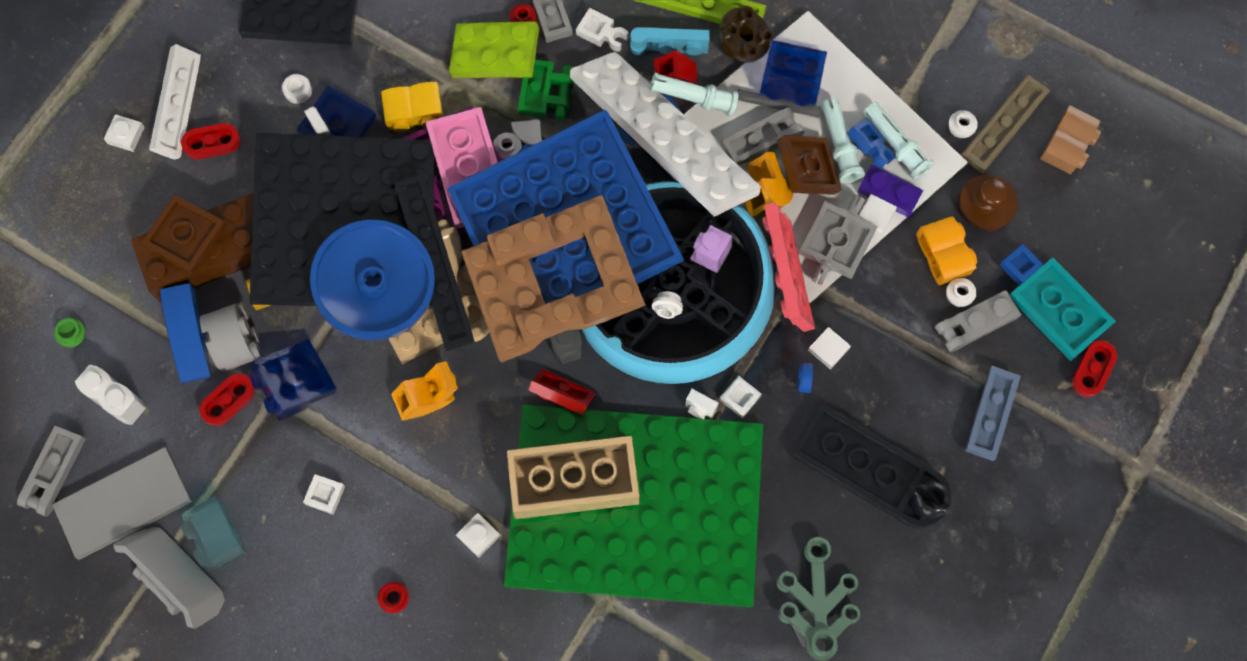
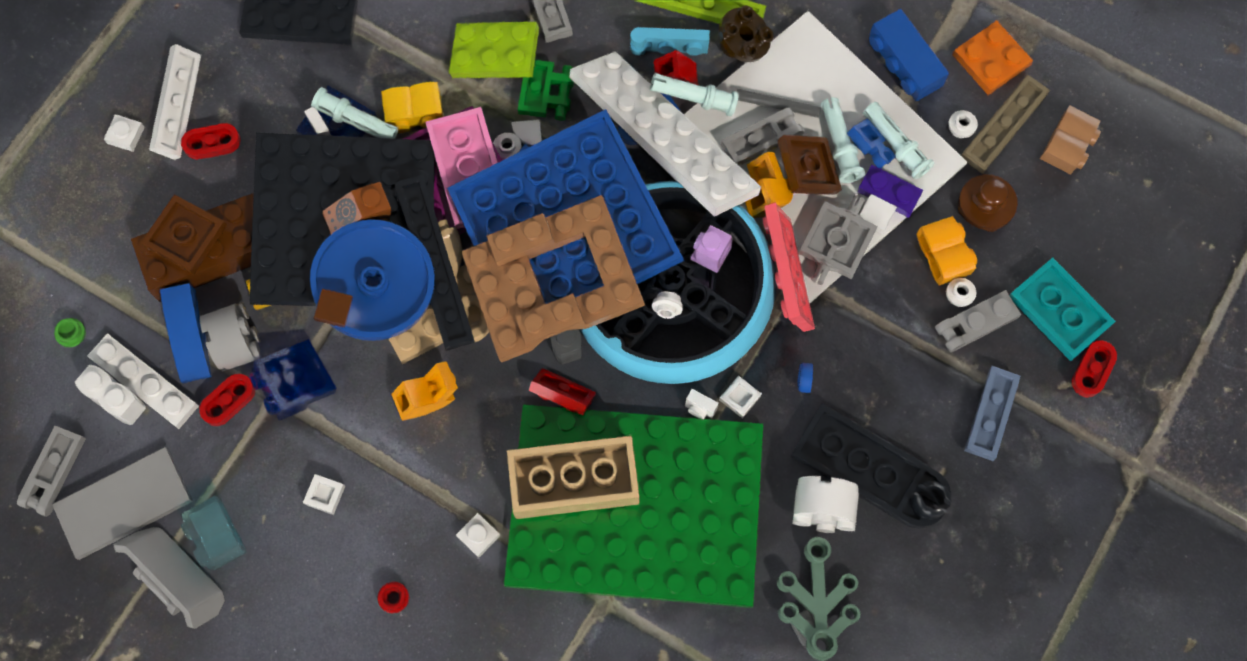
white tile [282,74,312,104] -> none
red plate [509,4,537,22] -> none
white plate [576,8,628,52] -> none
clear blue plate [760,40,827,106] -> none
white tile [808,327,851,370] -> none
blue plate [999,244,1043,286] -> none
none -> white plate [87,333,199,429]
none -> light aqua pin [311,87,398,139]
none -> reddish brown tile [314,289,353,328]
none -> dark orange slope [322,182,391,234]
none -> white brick [793,476,859,533]
none -> blue brick [869,9,949,102]
none -> orange plate [952,20,1033,95]

